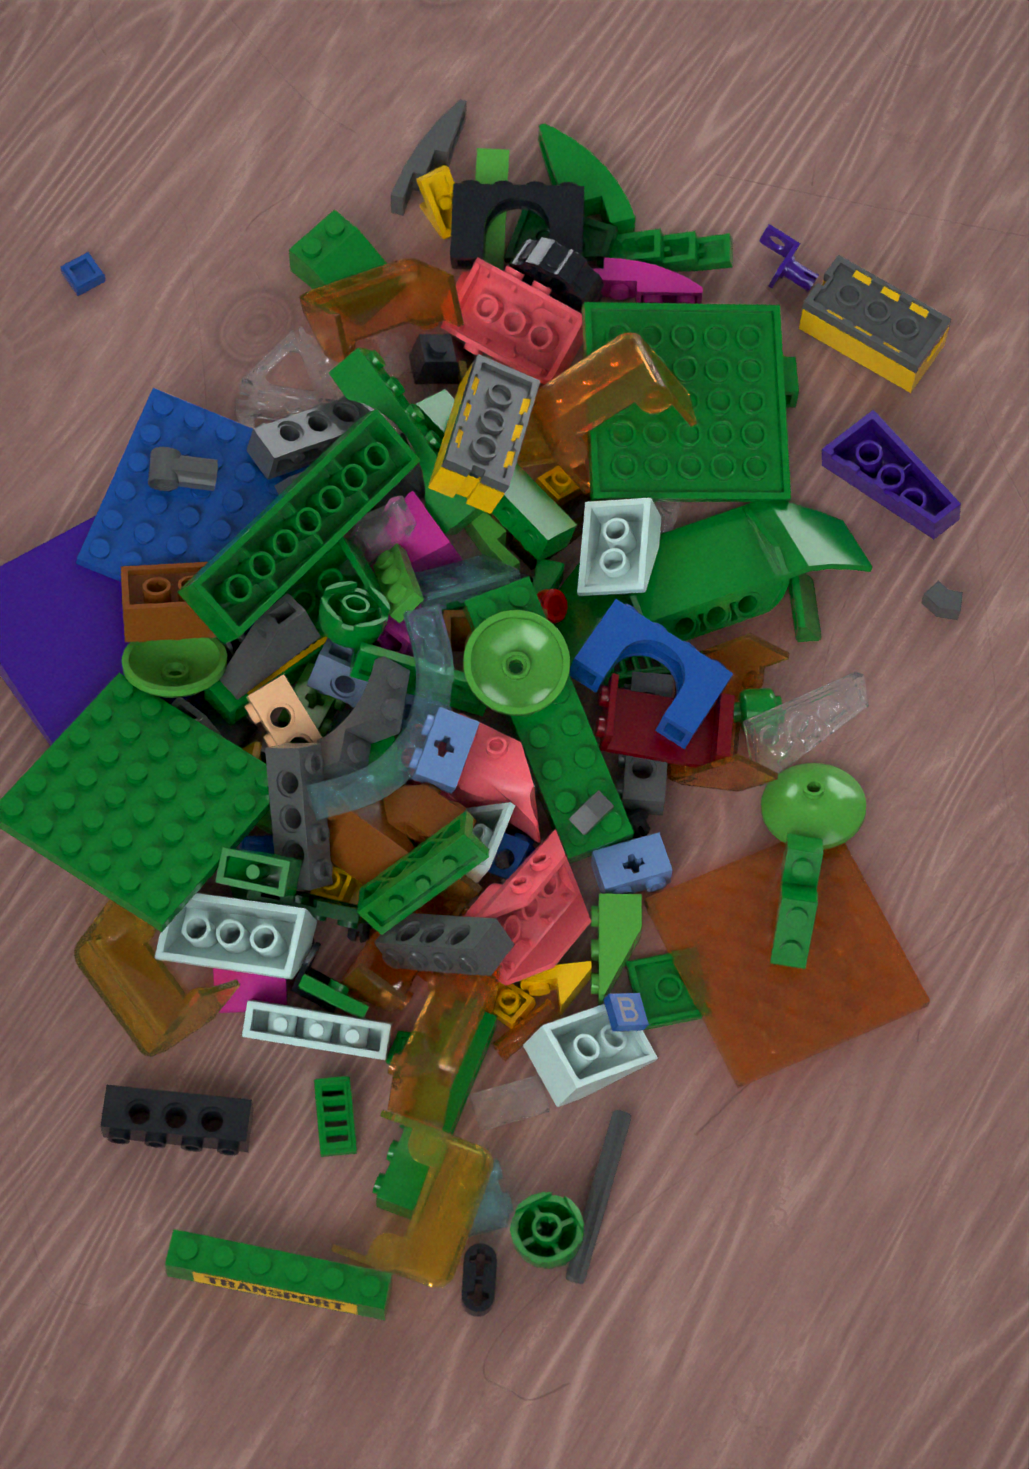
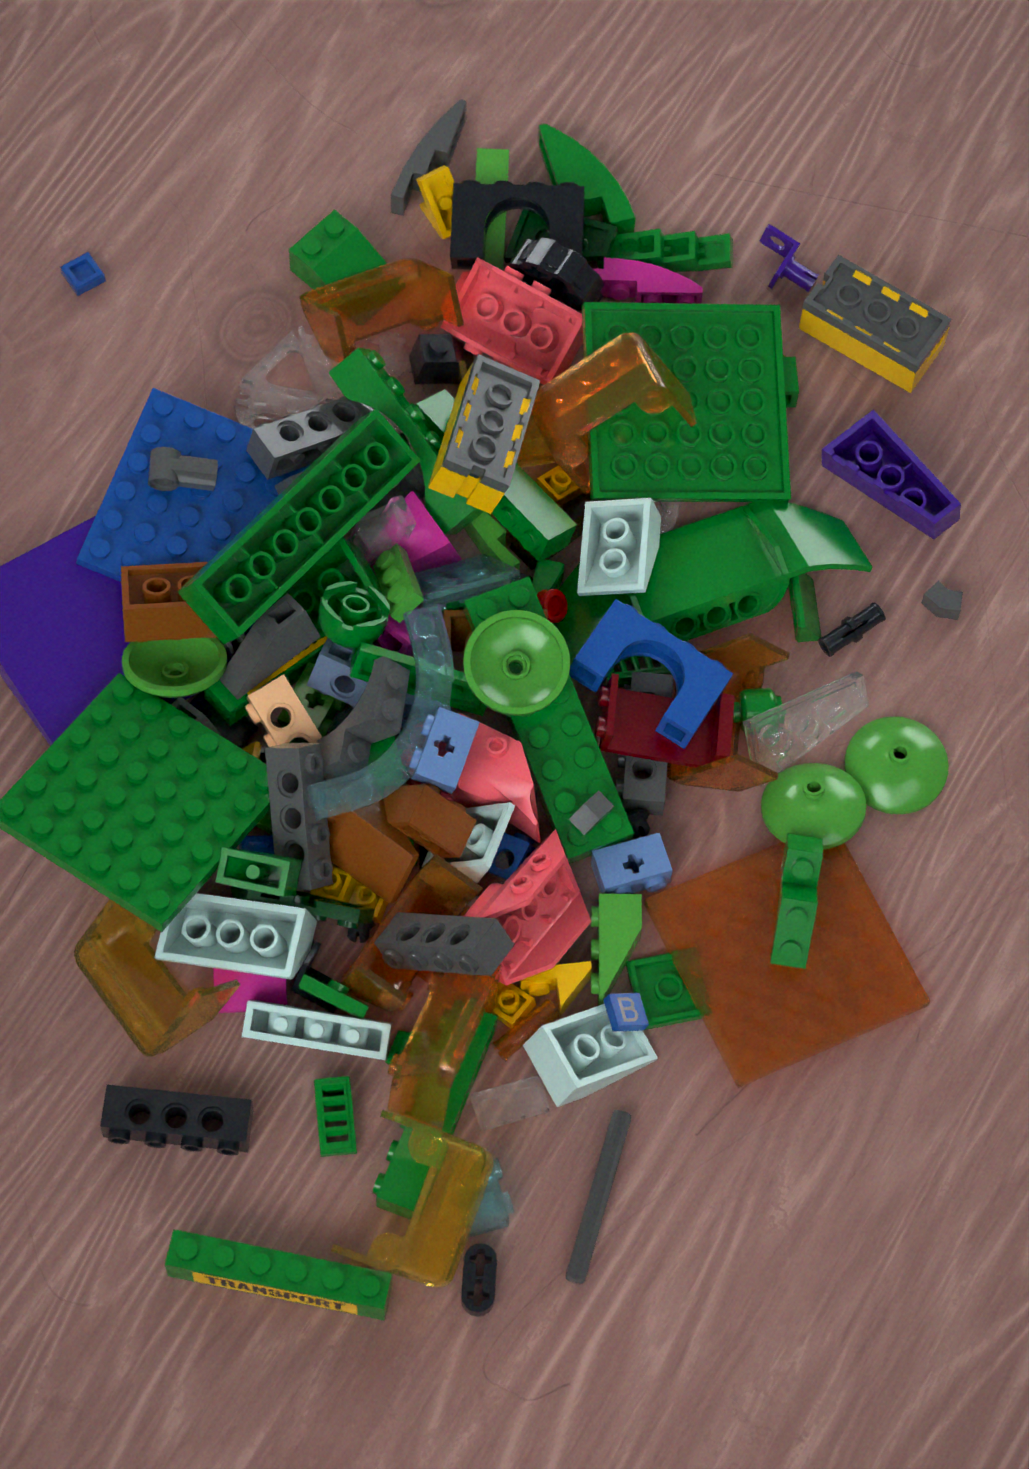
green fence [357,810,489,935] -> none
green cylinder [510,1192,585,1269] -> none
none -> black pin [818,602,886,657]
none -> bright green dish [844,717,949,814]

